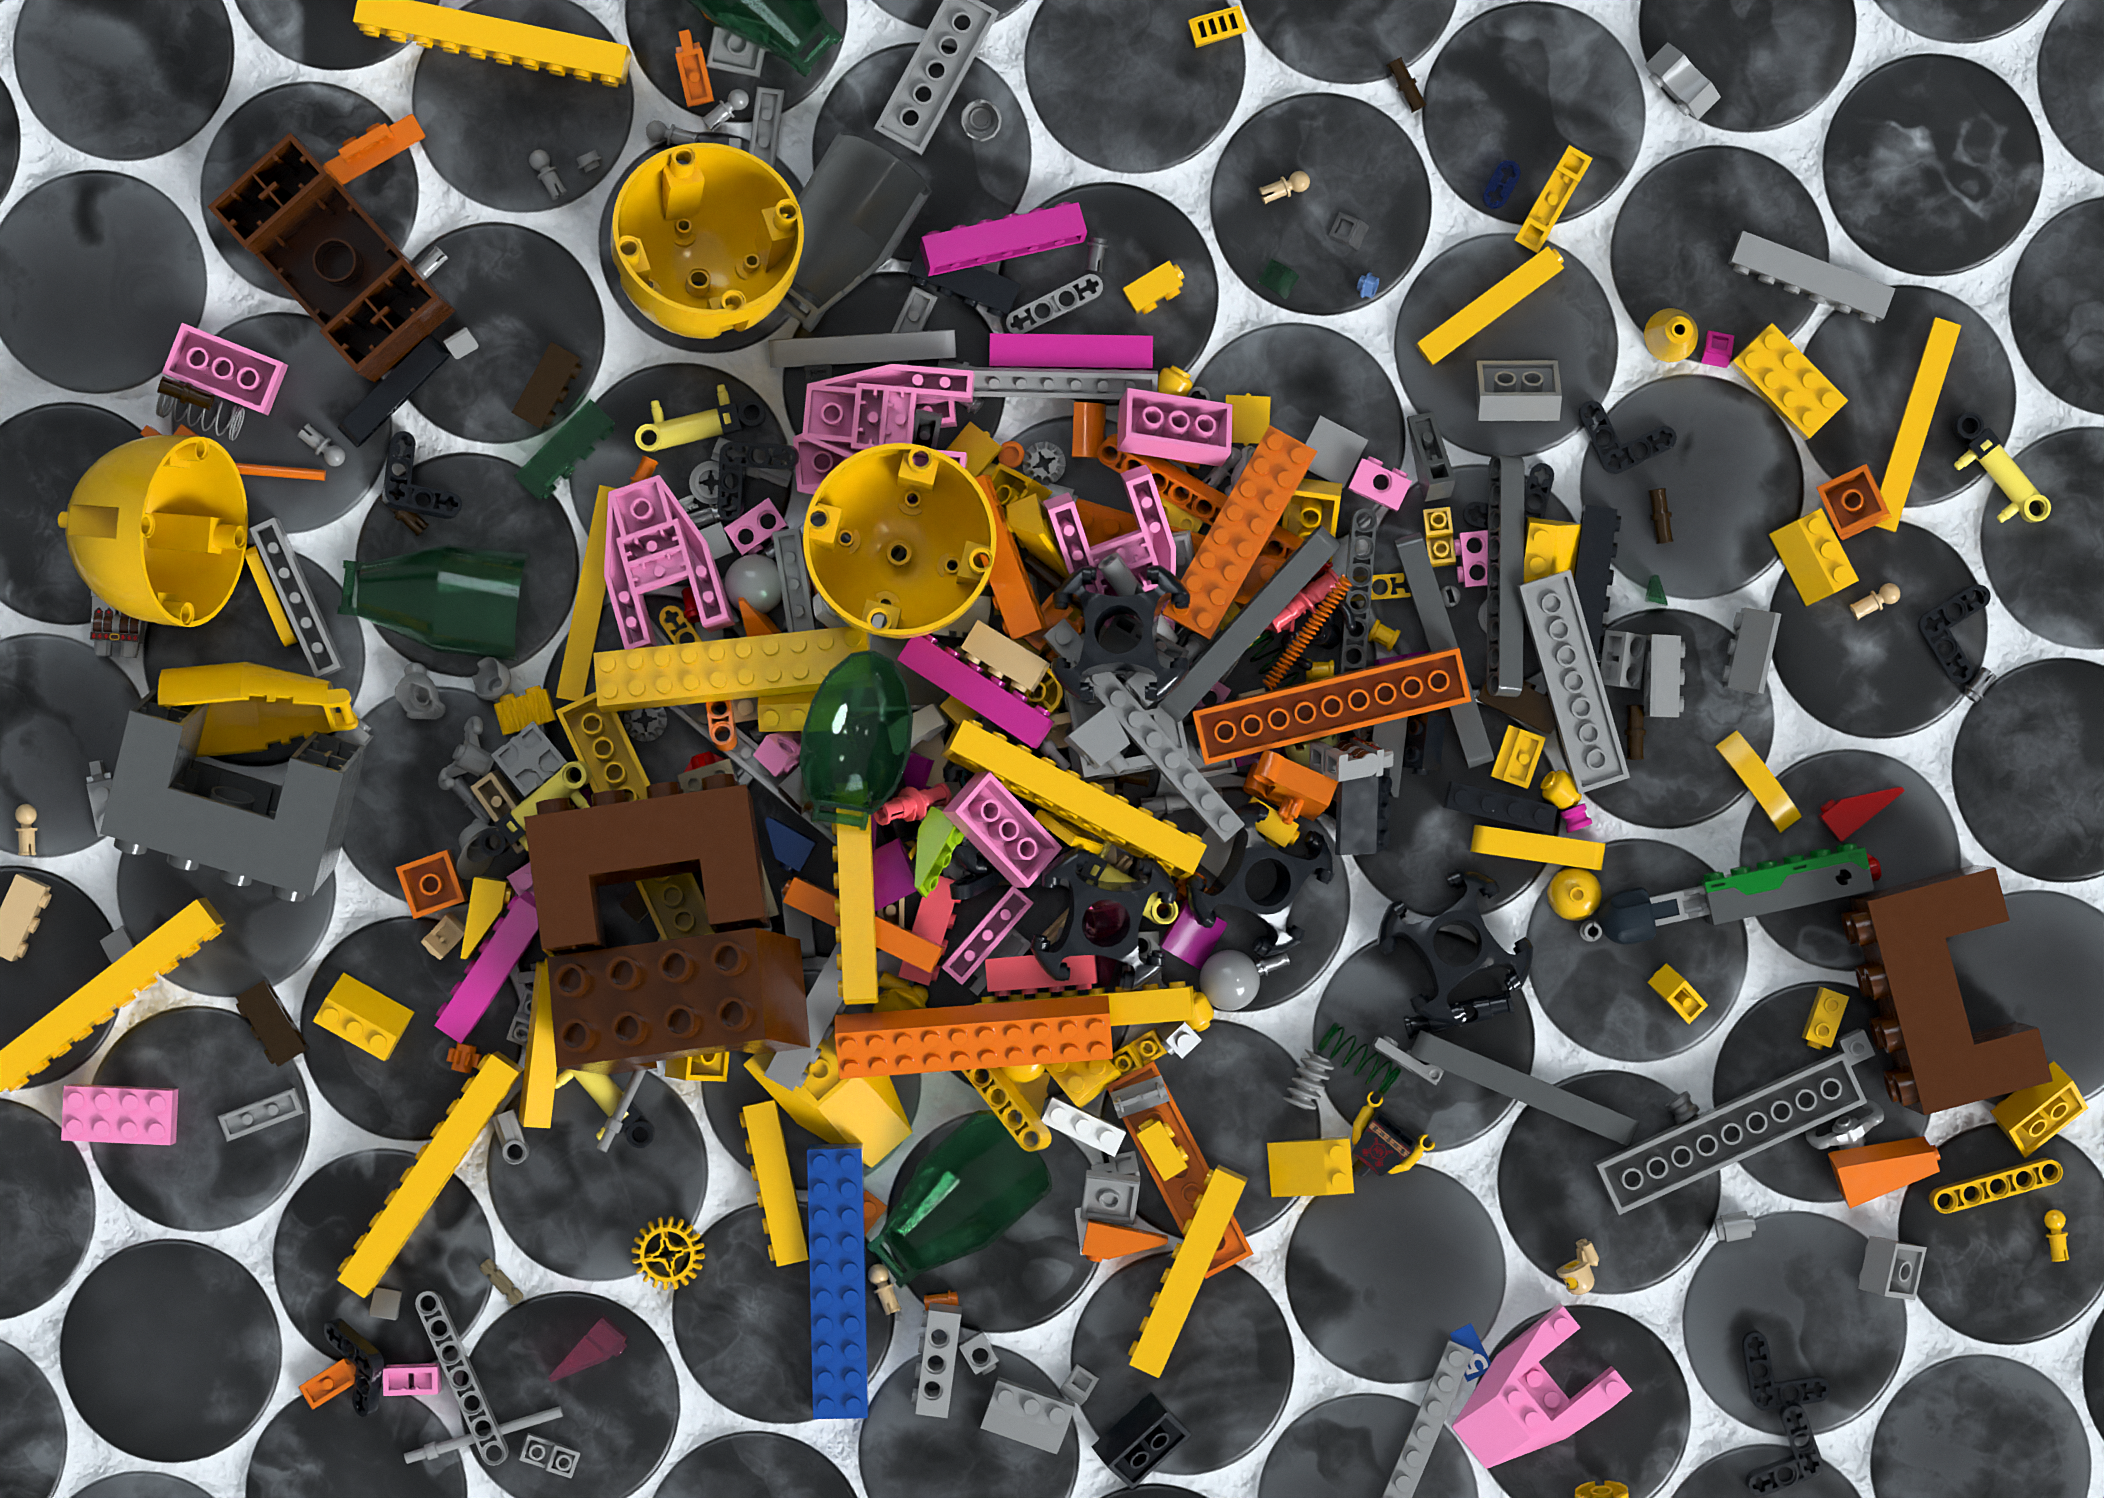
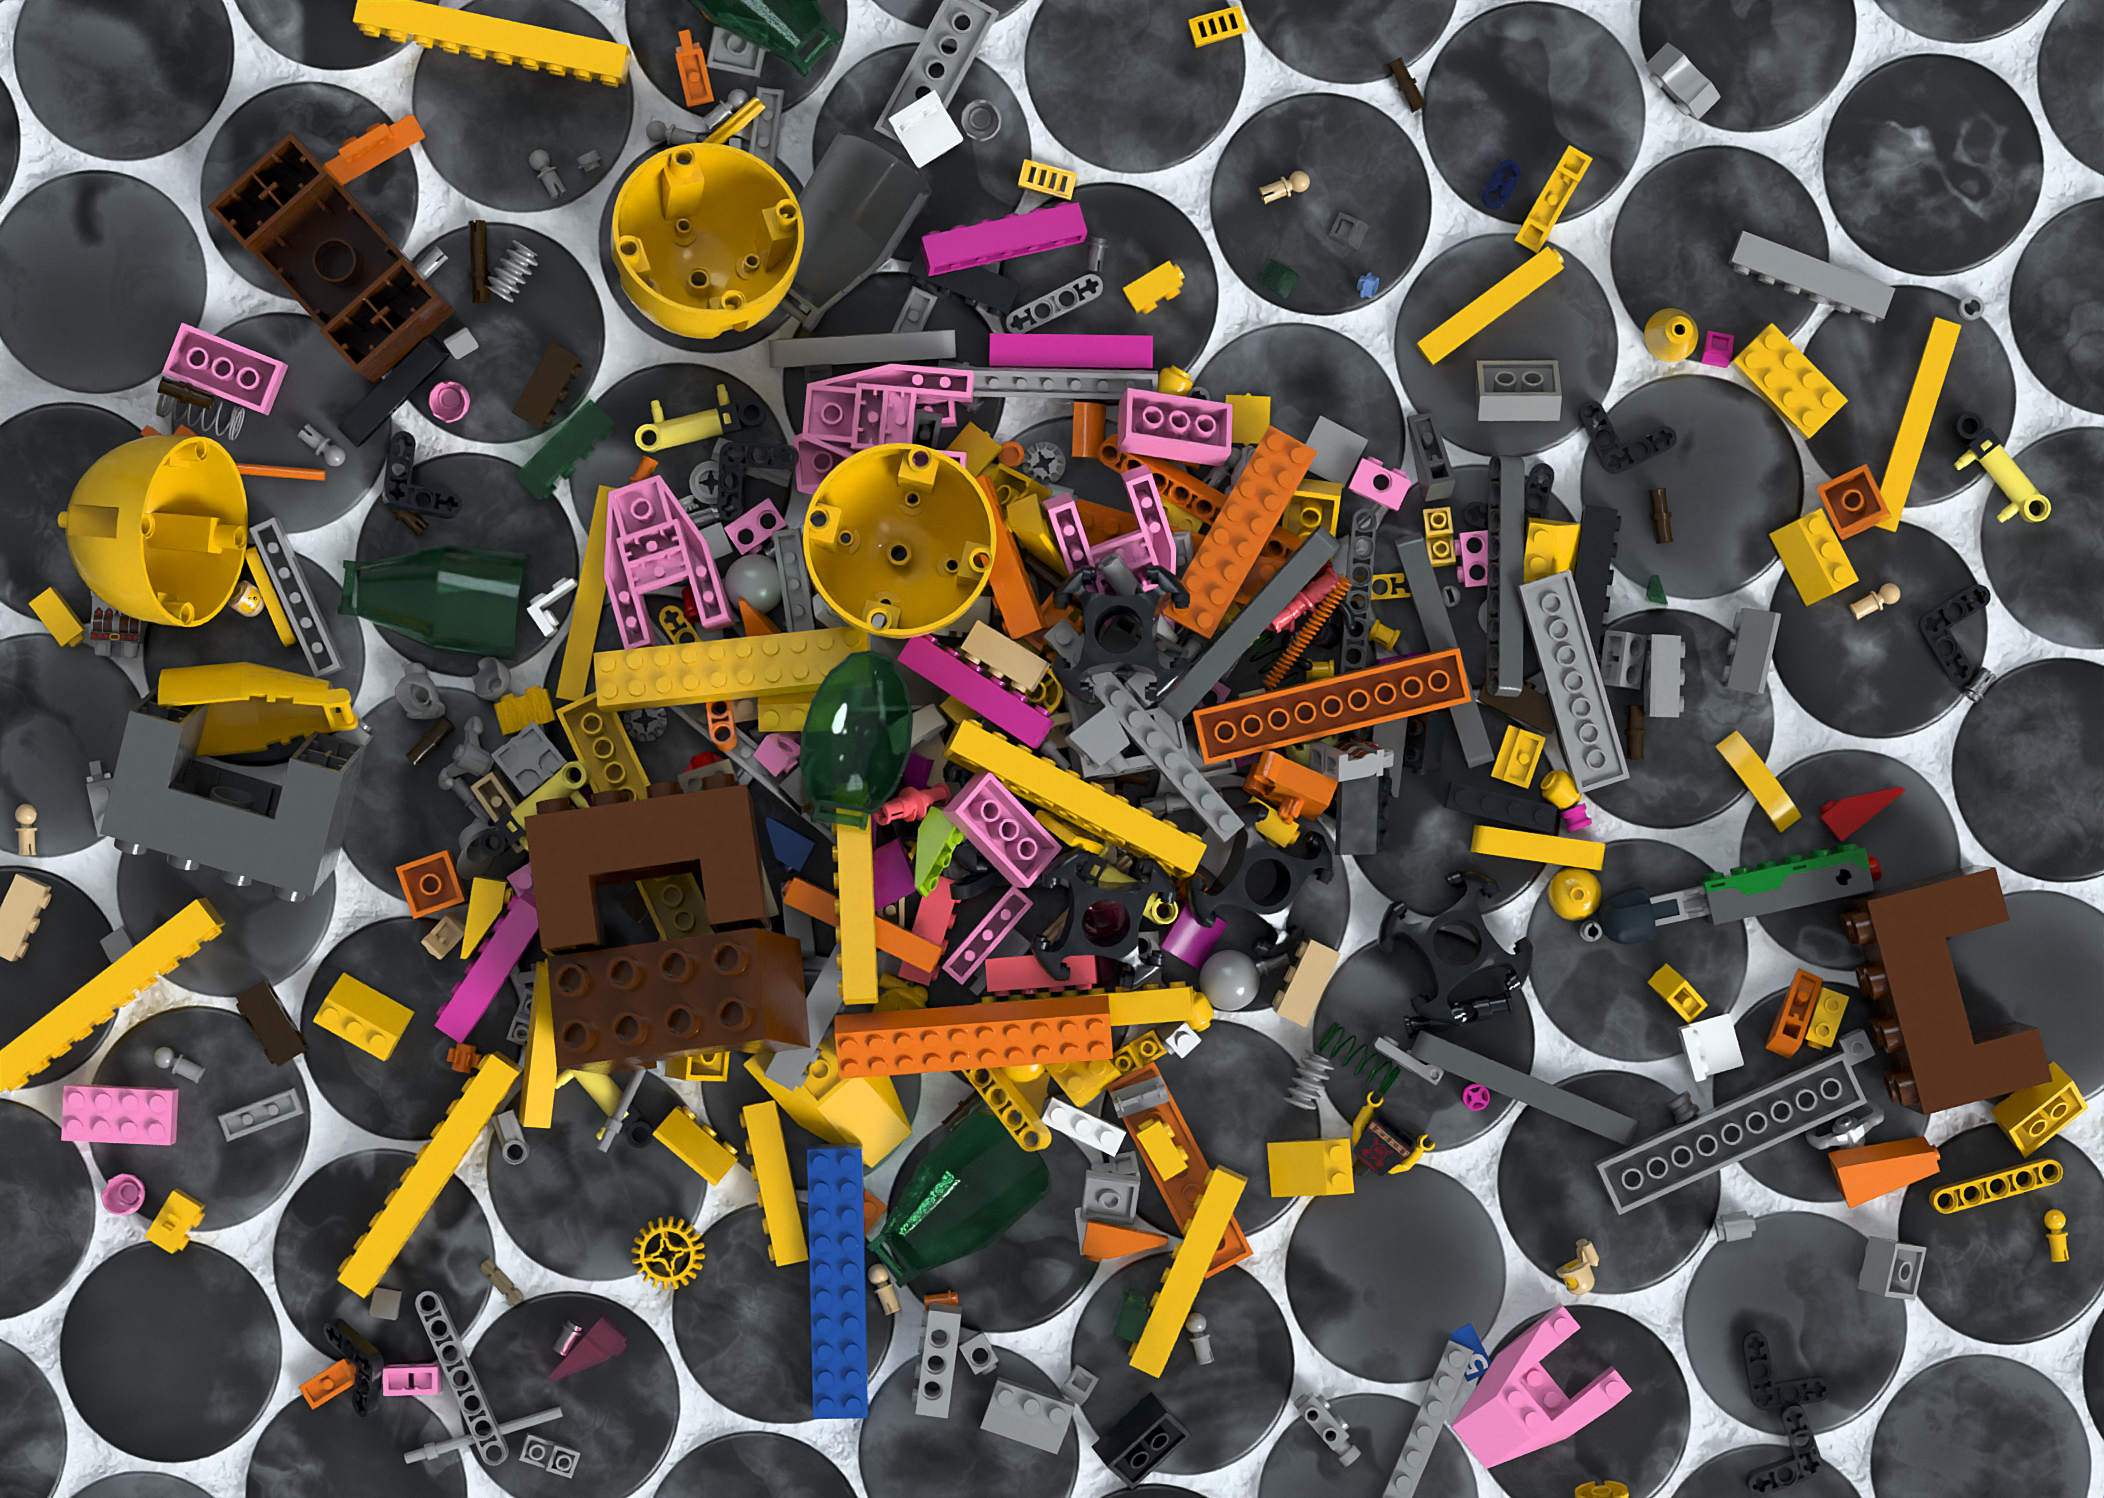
none -> yellow brick [28,587,88,648]
none -> bright pink hair [101,1174,146,1216]
none -> yellow brick [144,1188,205,1254]
none -> light grey pin [154,1047,205,1083]
none -> piece [227,580,265,617]
none -> dark brown pin [405,716,456,766]
none -> bright pink hair [428,380,470,423]
none -> dark brown pin [468,220,491,303]
none -> light grey piece [486,240,538,302]
none -> white bracket [527,577,579,638]
none -> flat silver pin [552,1319,582,1356]
none -> yellow slope [653,1105,740,1187]
none -> yellow axle [702,97,765,145]
none -> white bracket [888,90,963,168]
none -> dark brown pin [941,1090,986,1134]
none -> yellow slope [1018,159,1077,200]
none -> clear green brick [1111,1289,1150,1343]
none -> light grey pin [1185,1313,1215,1365]
none -> tan brick [1272,937,1341,1028]
none -> light grey brick [1293,1392,1361,1467]
none -> dark pink wheel [1461,1082,1490,1111]
none -> white bracket [1677,1014,1744,1082]
none -> orange slope [1765,968,1823,1059]
none -> light grey bush [1958,295,1985,321]

